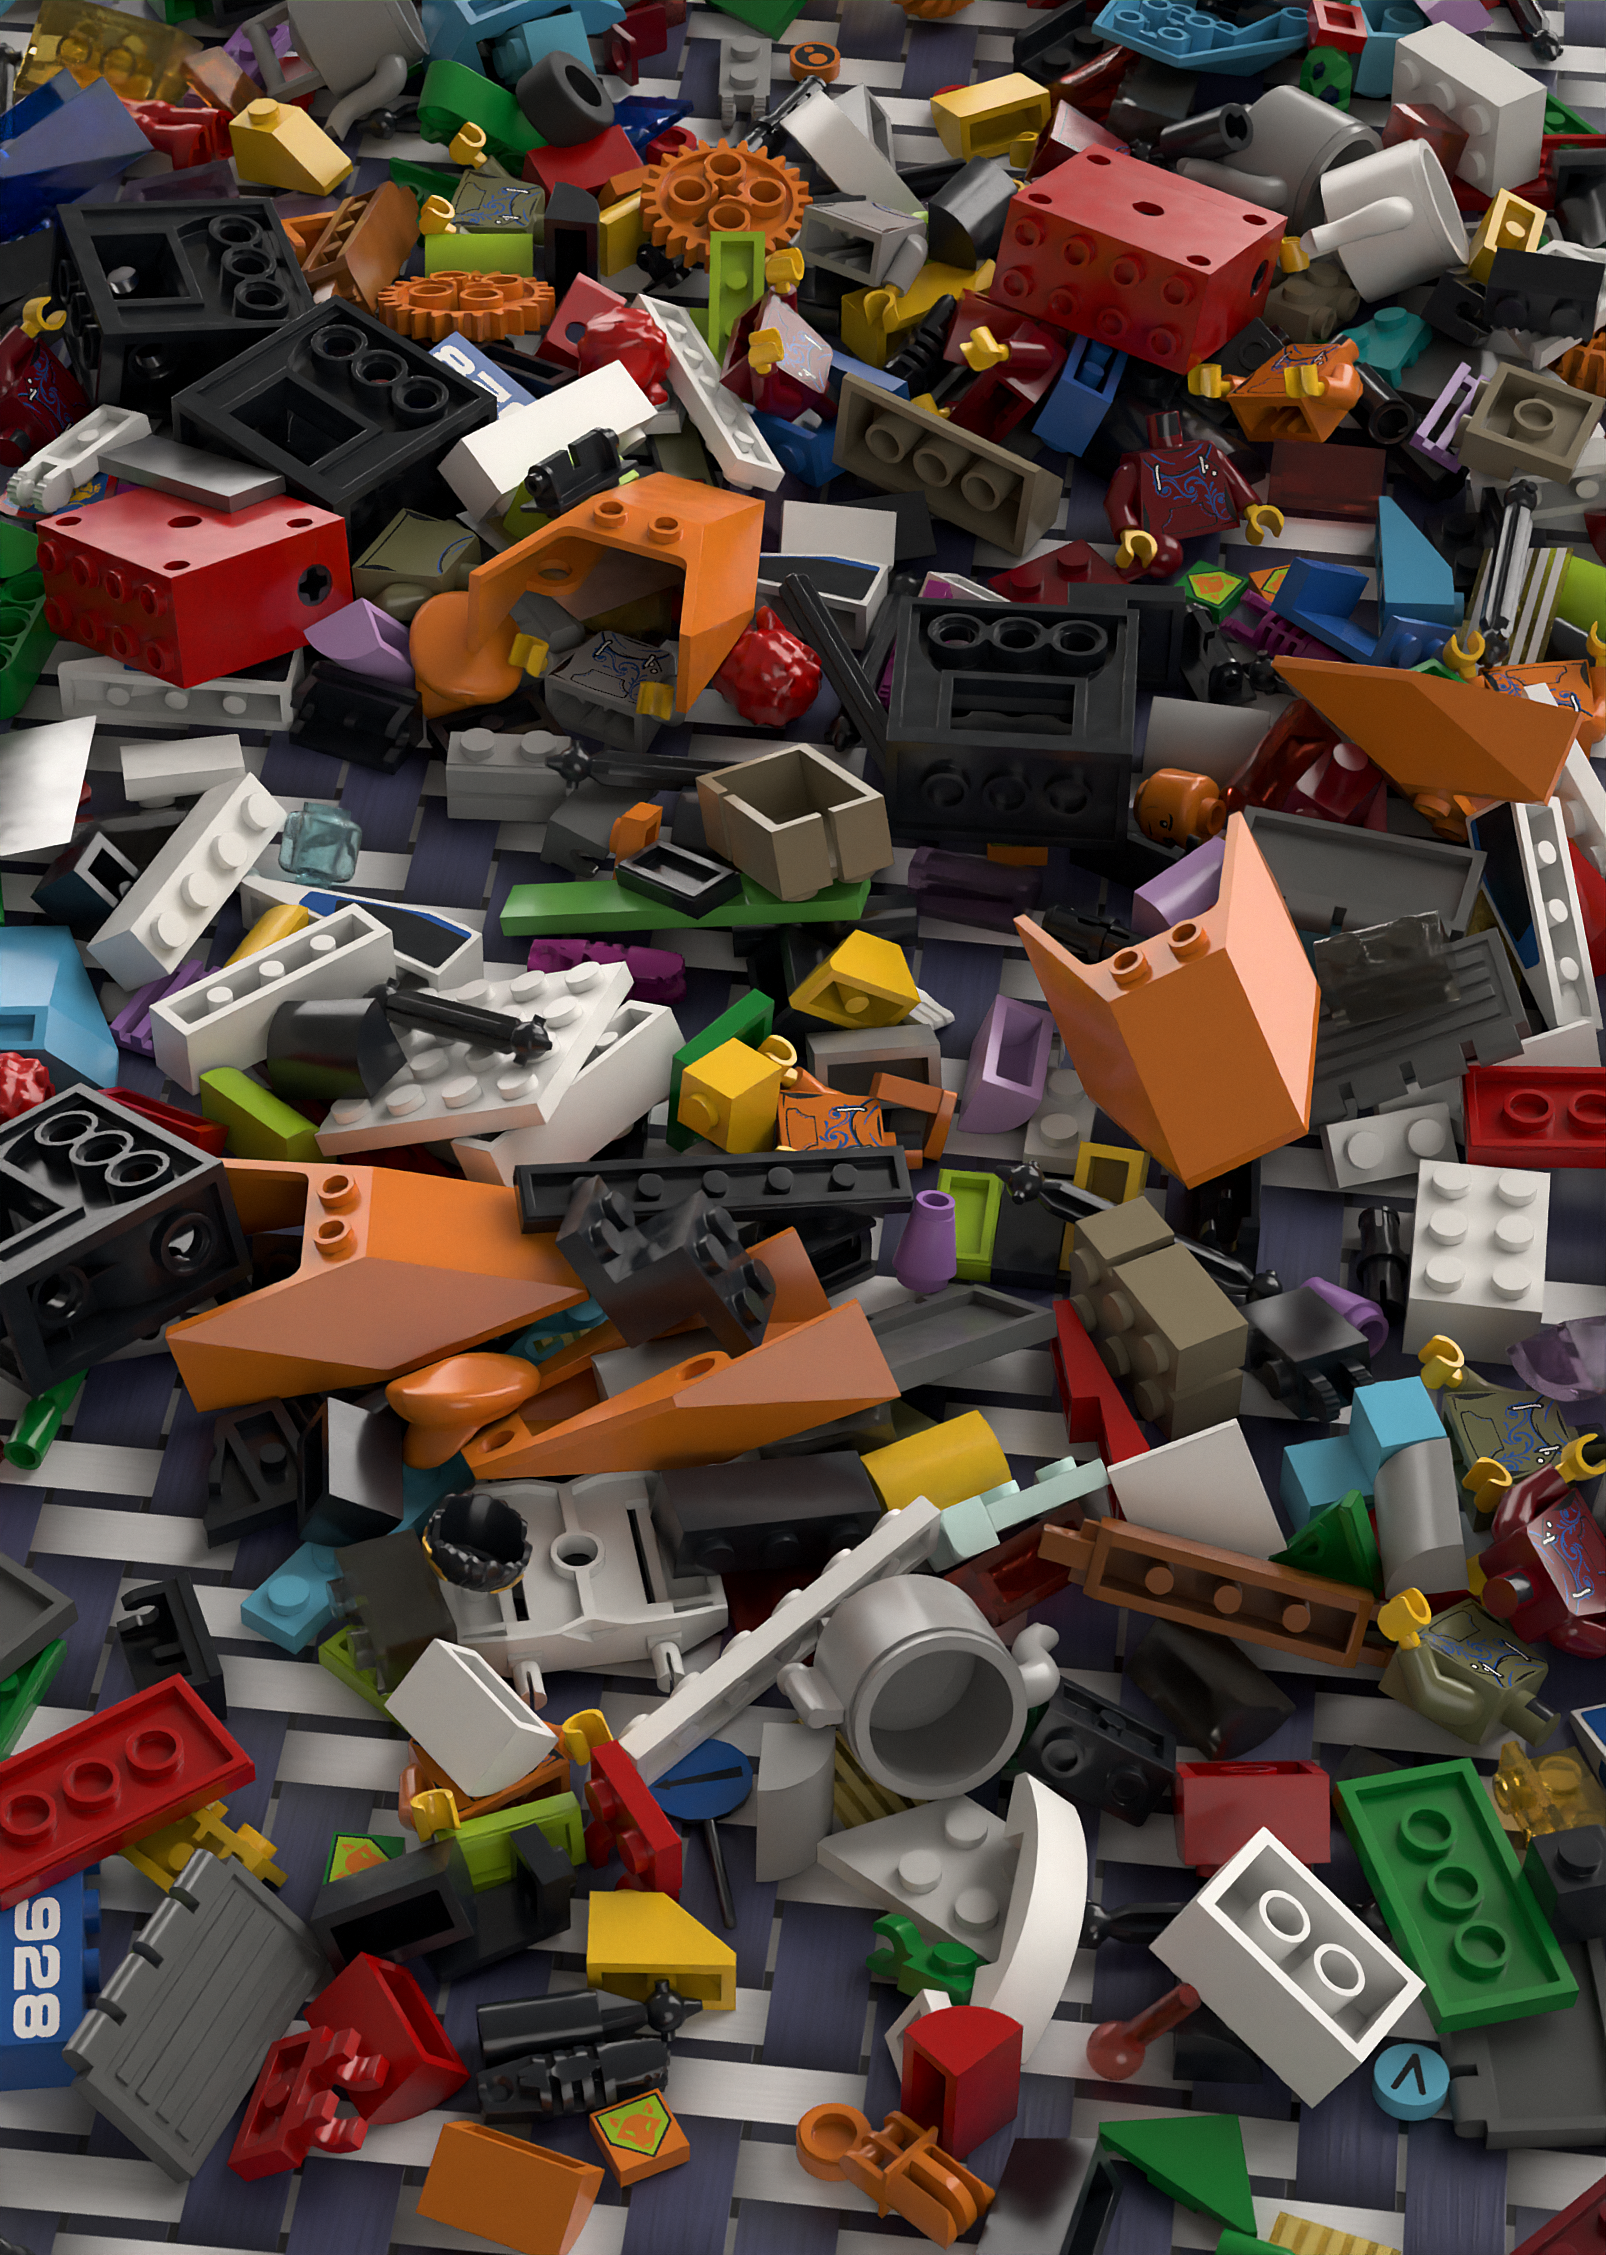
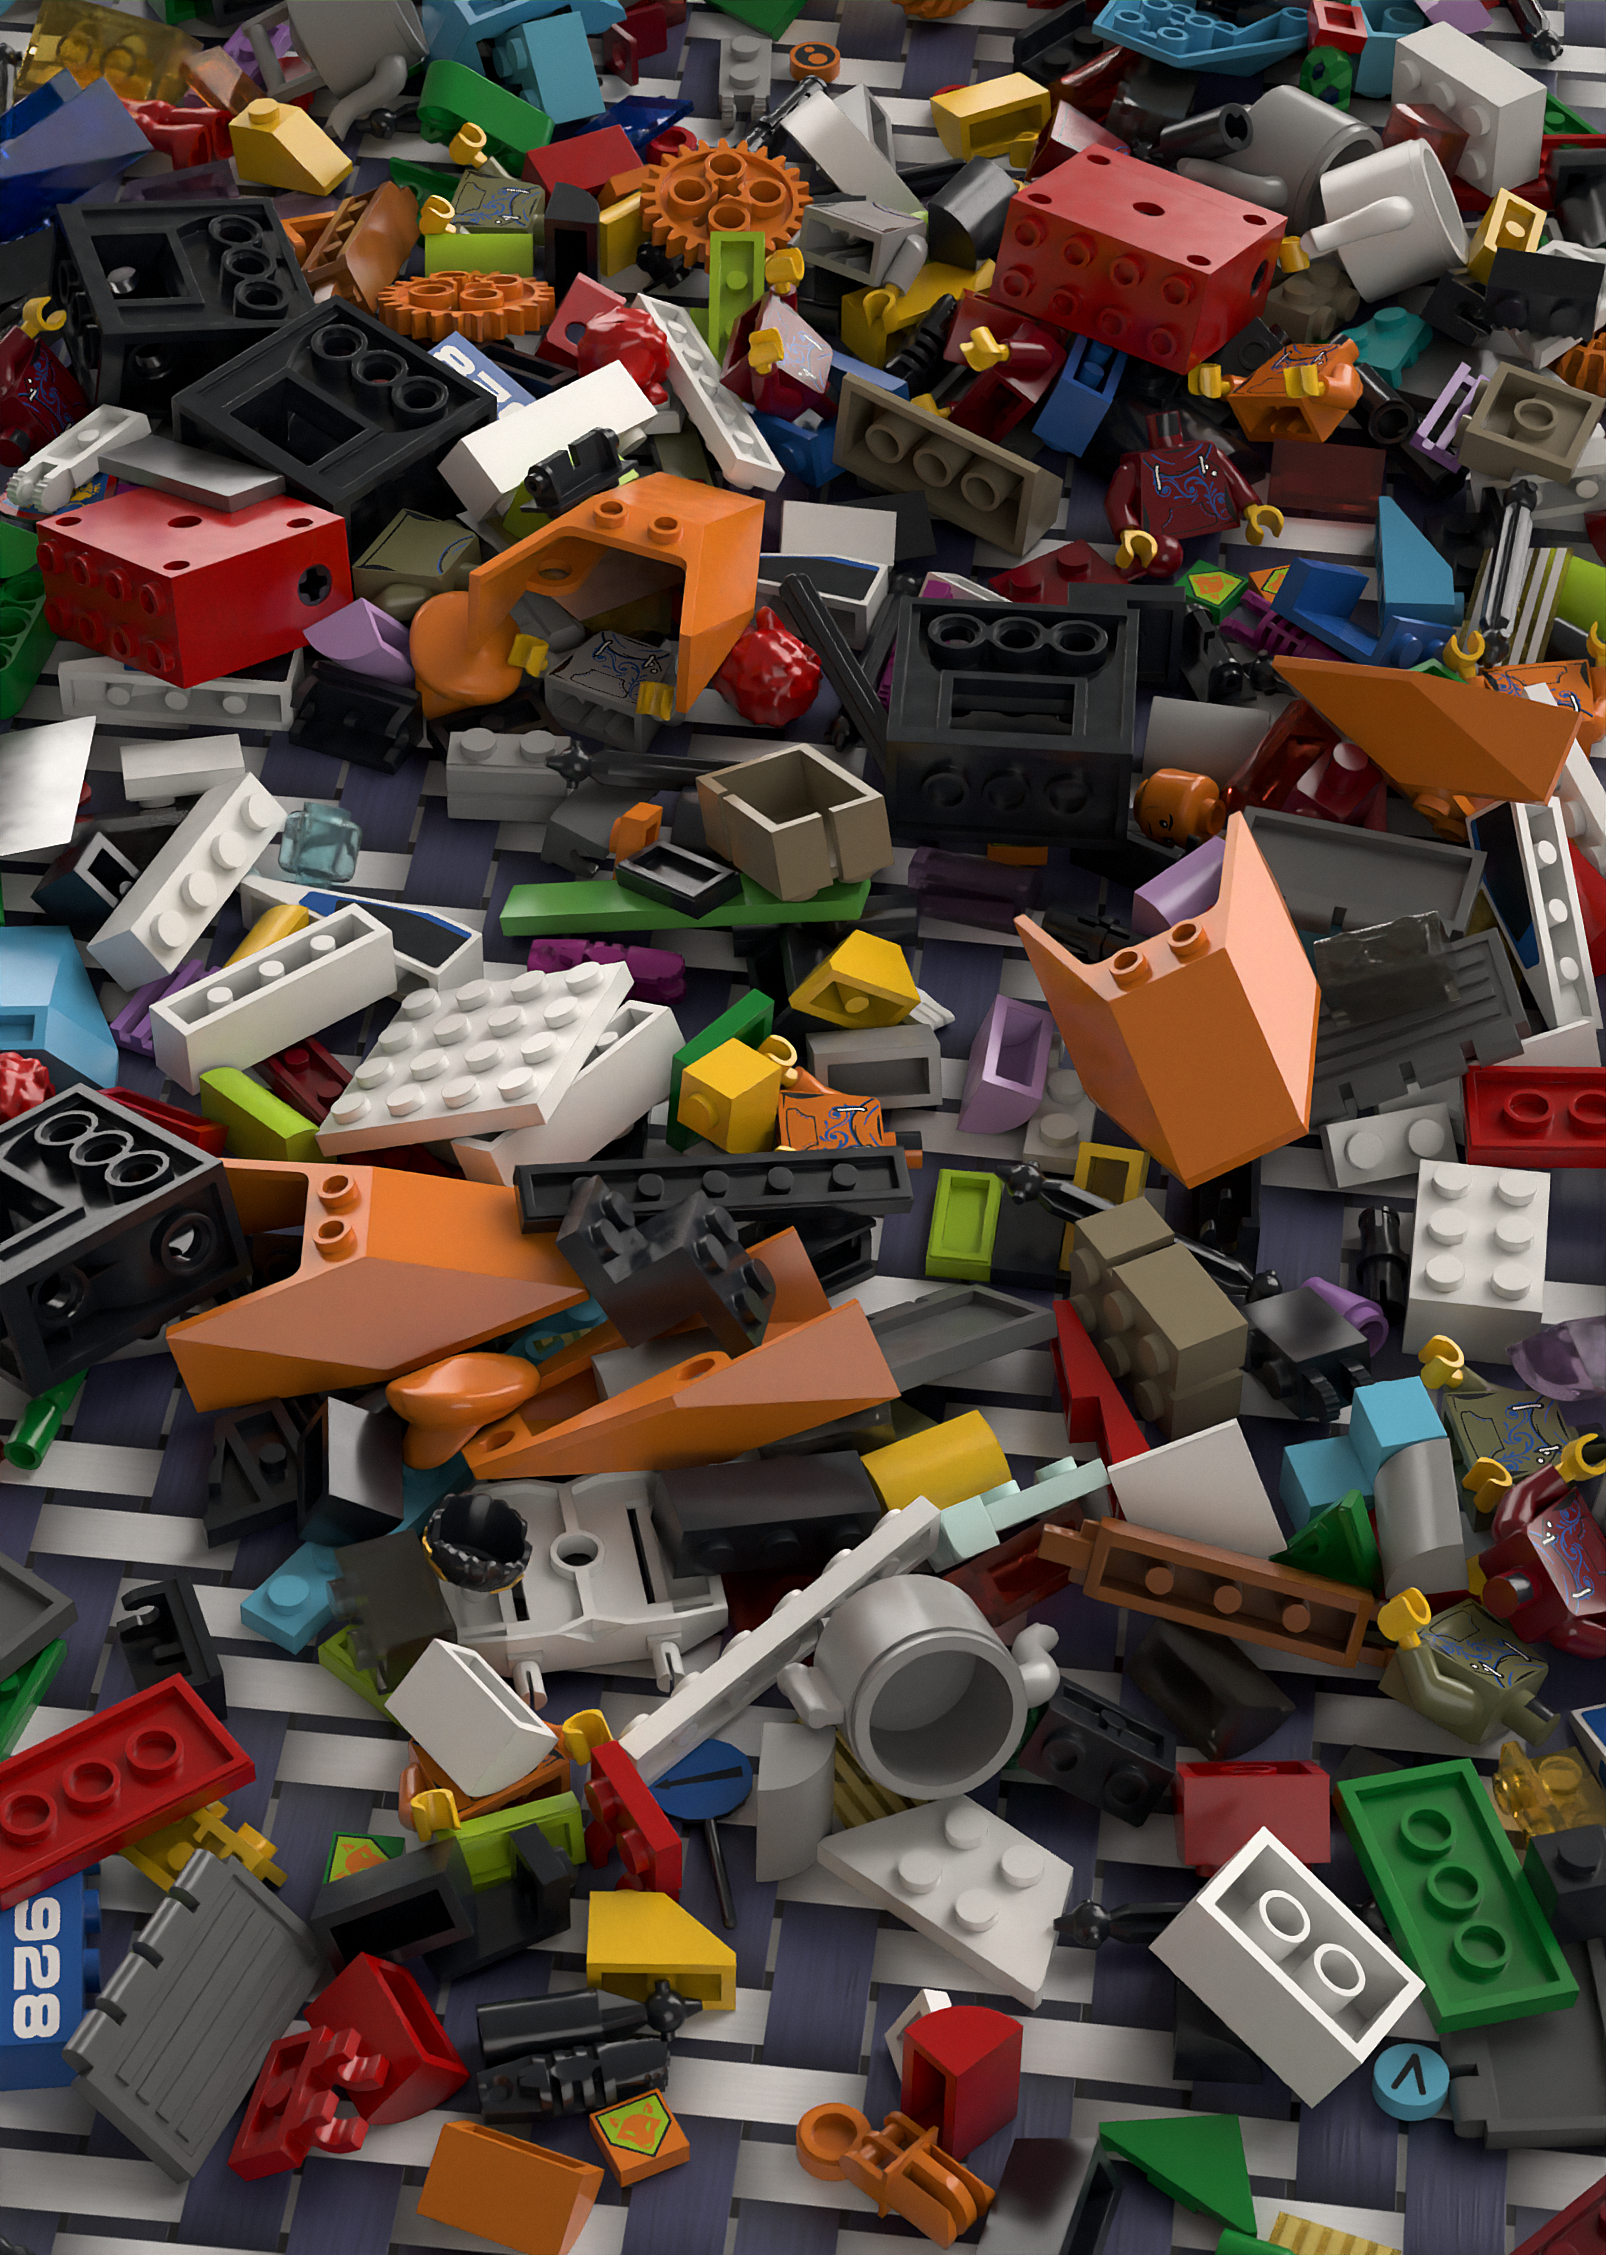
black brick [266,998,408,1100] -> none
black wheel [362,977,553,1067] -> none
black tyre [515,50,615,148] -> none
green plate [865,1913,990,2007] -> none
orange tile [868,1072,959,1161] -> none
medium lavender cone [892,1190,957,1293] -> none
white slope [969,1772,1087,2066] -> none
clear red bar [1086,1982,1201,2081] -> none

